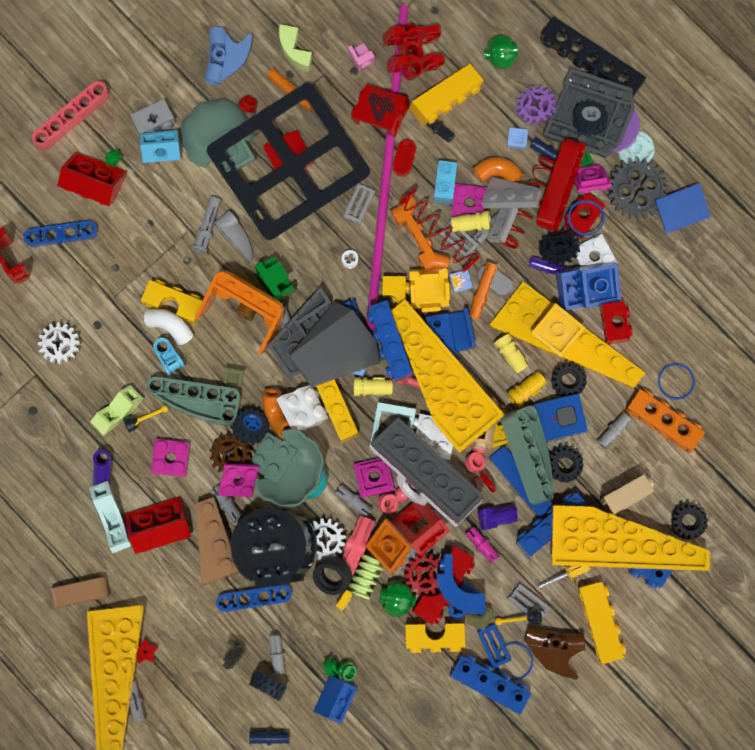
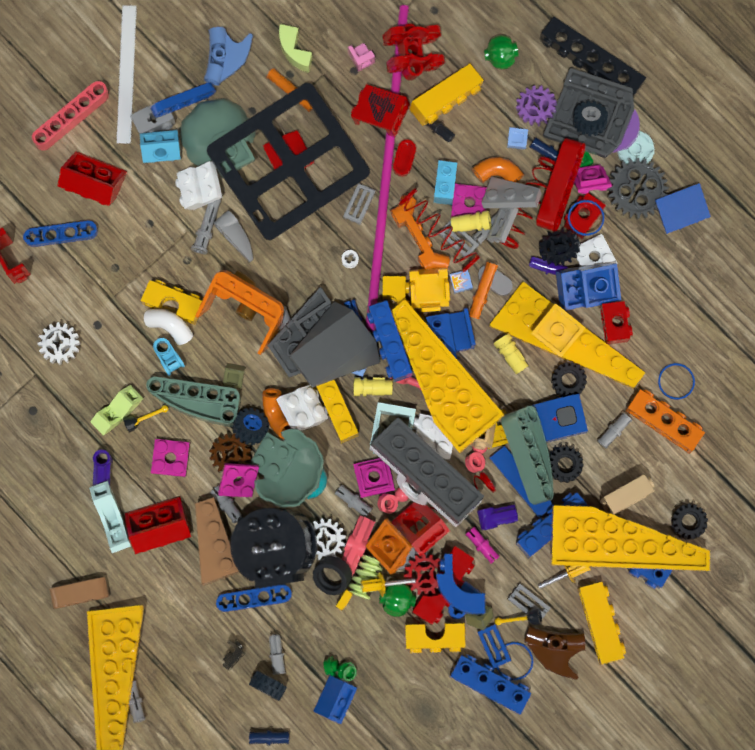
green plate [105,149,122,167] -> none
red plate [137,638,158,663] -> none
red plate [238,95,257,113] -> none
green panel [255,256,295,303] -> none
yellow axle [506,372,547,408] -> none
none -> white sticker [117,6,136,143]
none -> blue beam [150,83,216,118]
none -> white plate [175,161,222,210]
none -> yellow piece [360,572,416,597]

